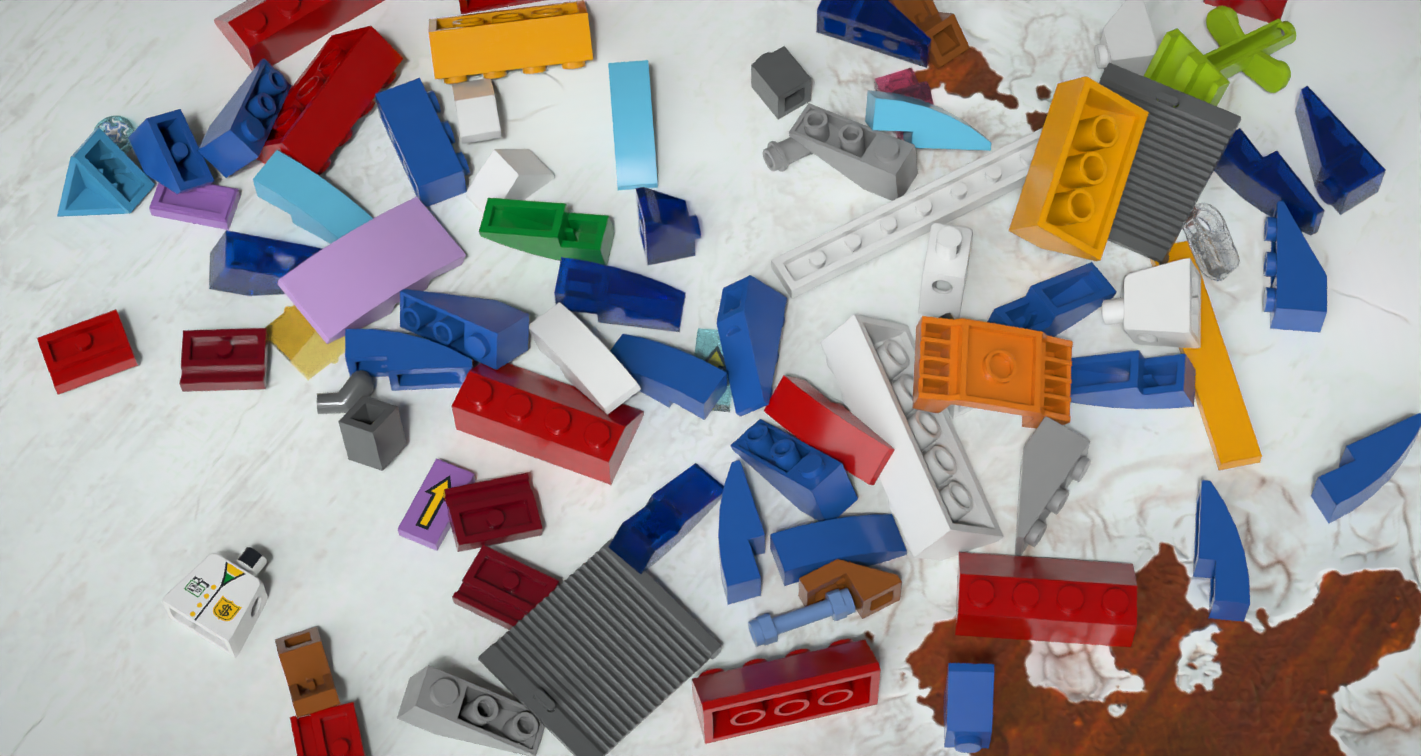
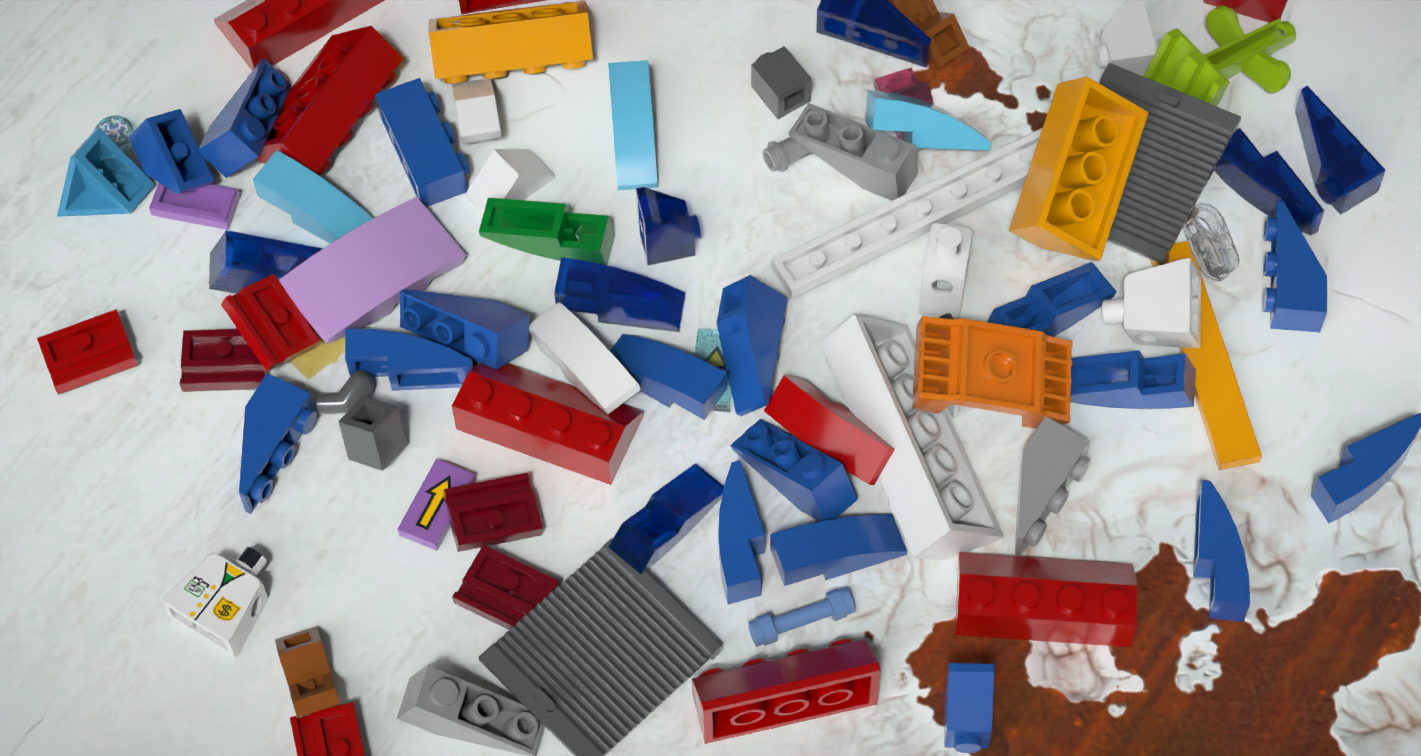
dark orange slope [798,559,902,619] -> none
none -> red plate [221,274,320,372]
none -> blue slope [239,373,317,514]

